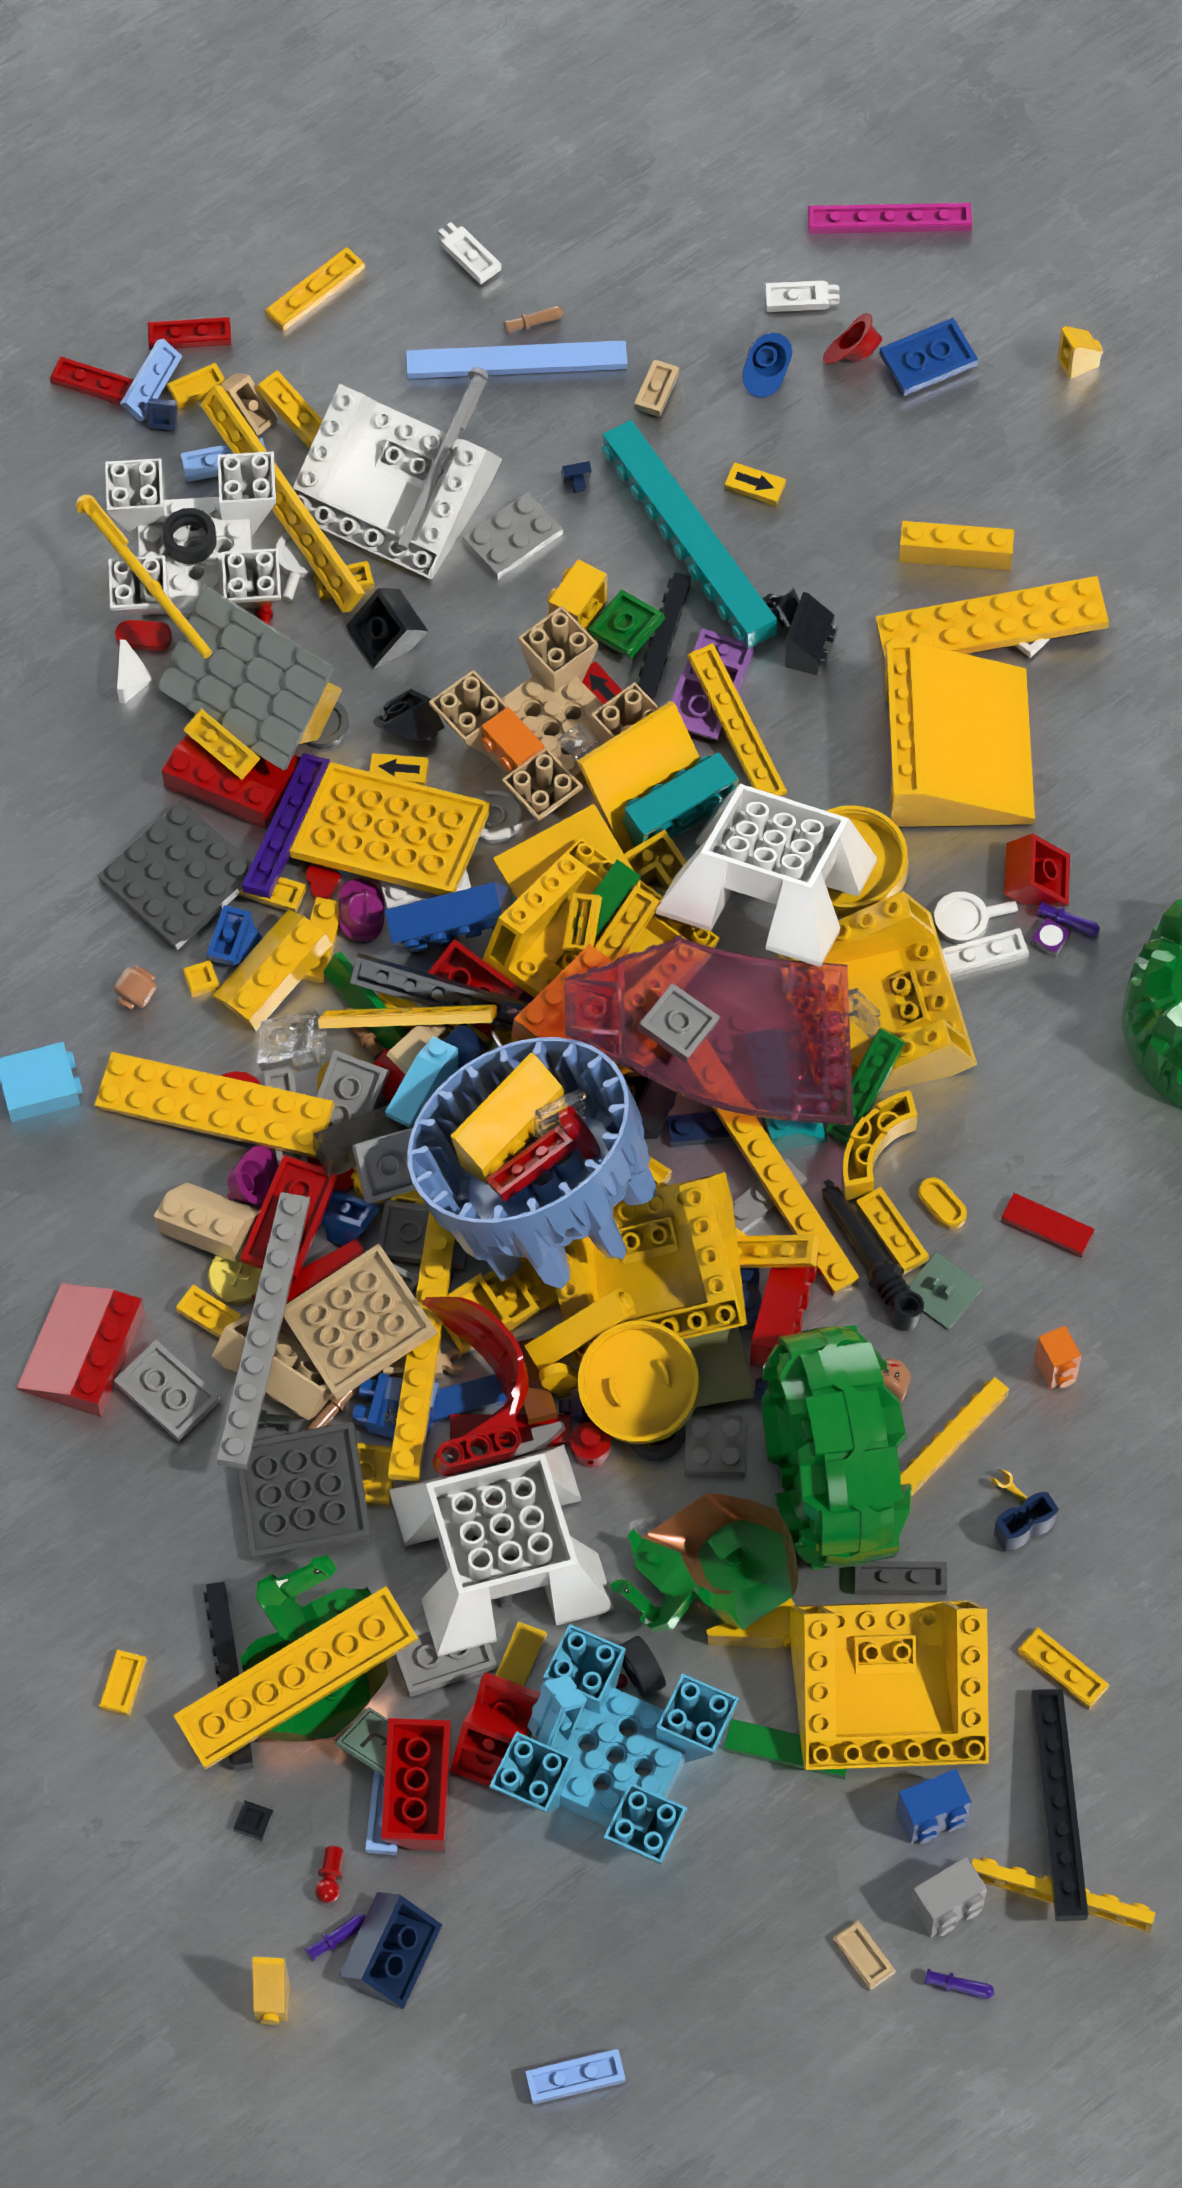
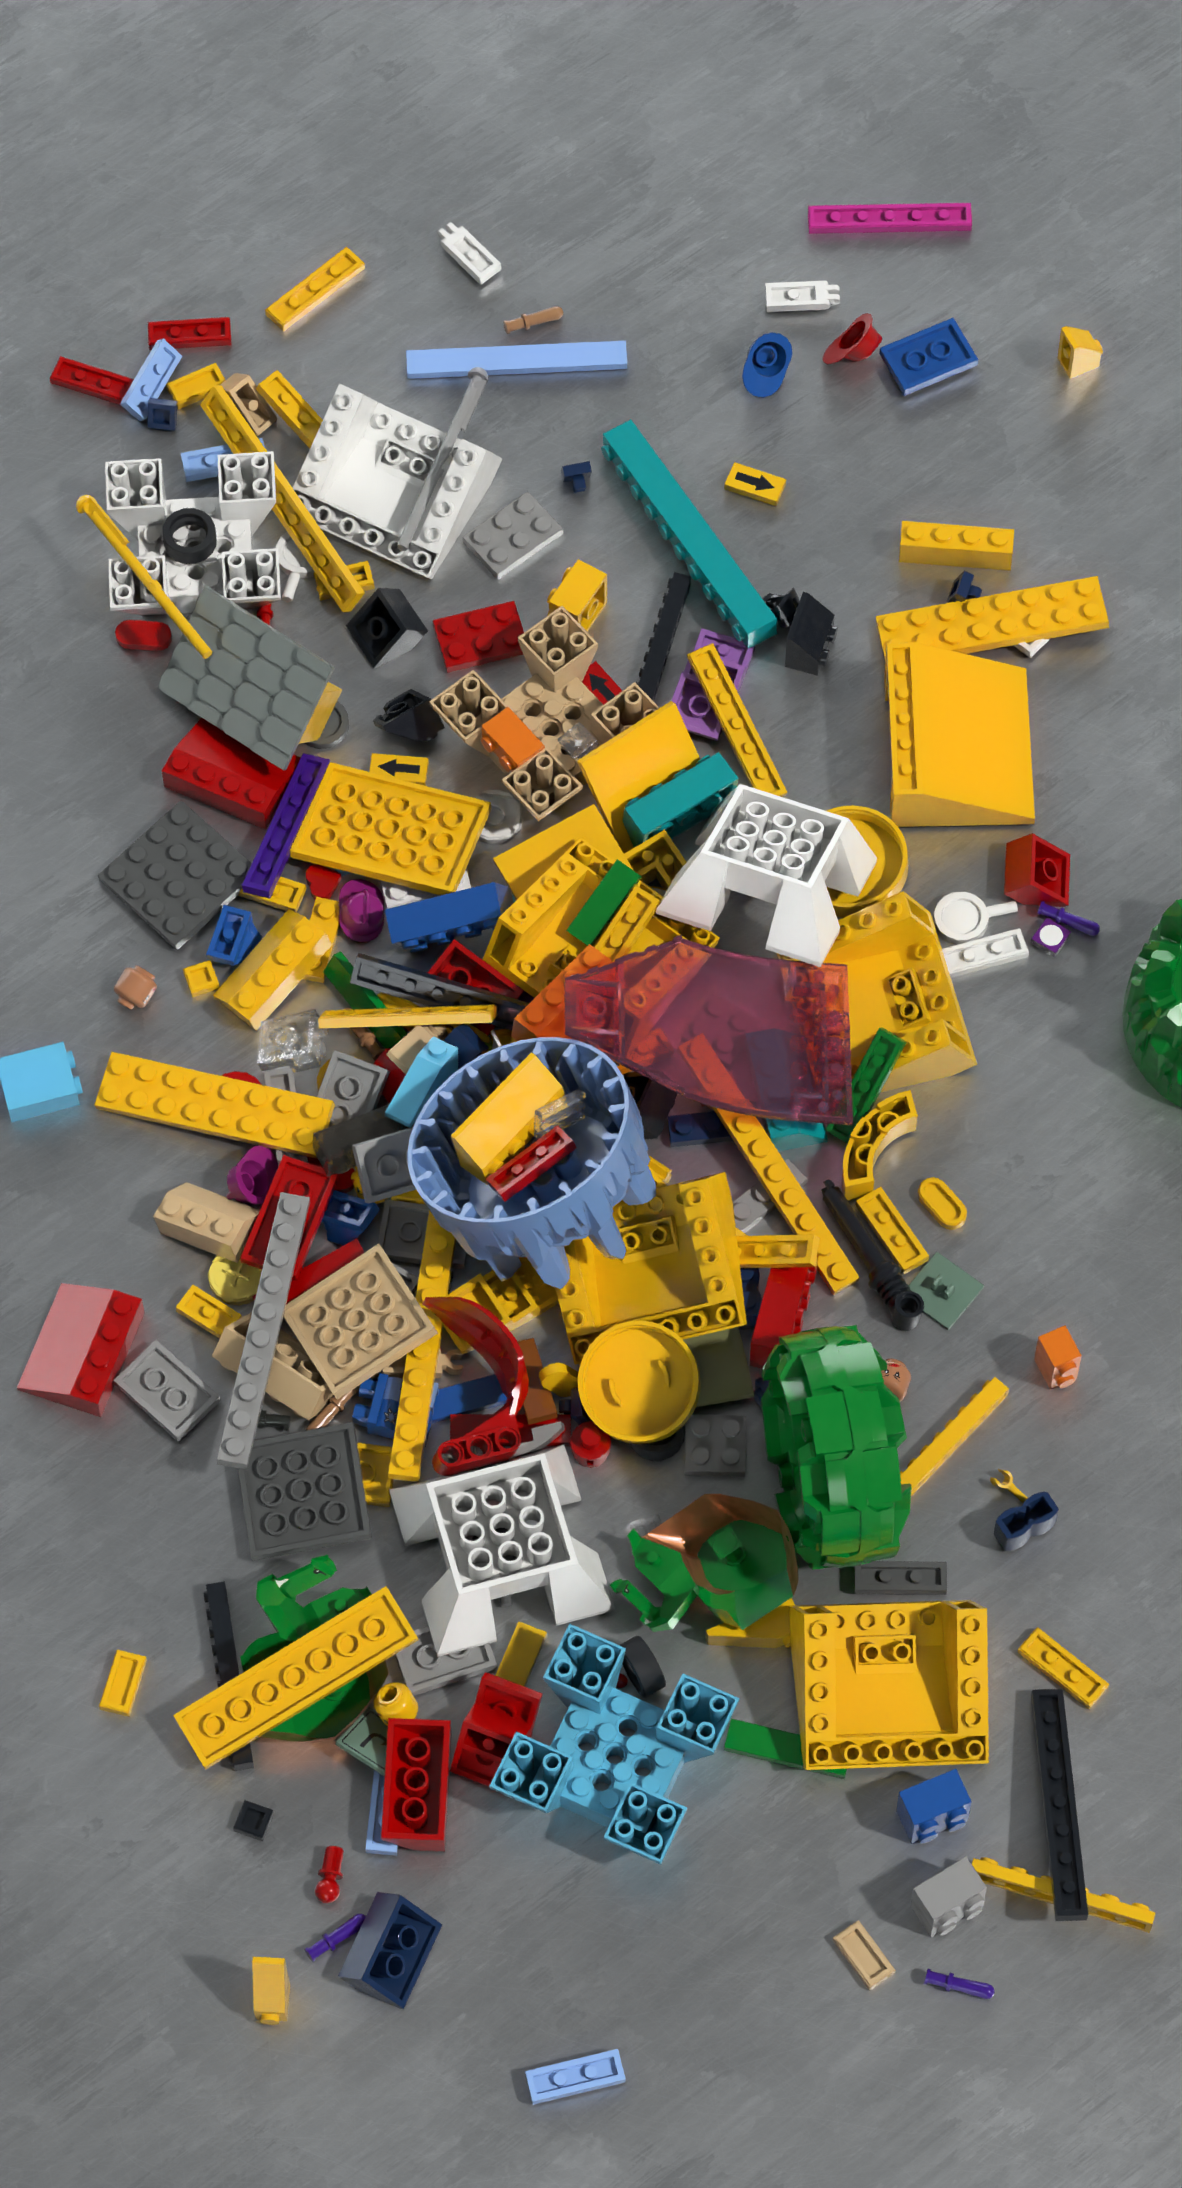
white slope [117,640,155,703] -> none
yellow plate [183,708,261,780] -> none
yellow brick [525,1288,636,1371] -> none
medium azure brick [527,1676,587,1748] -> none
red tile [558,1106,600,1160] -> none
yellow tile [562,892,602,953] -> none
green tile [586,589,666,660] -> none
tan plate [634,359,680,417] -> none
light grey plate [637,983,720,1063] -> none
clear tile [847,988,881,1039] -> none
red tile [1001,1193,1095,1257] -> none
none -> yellow head [373,1682,418,1726]
none -> red plate [433,601,524,673]
none -> dark blue tile [946,570,982,603]

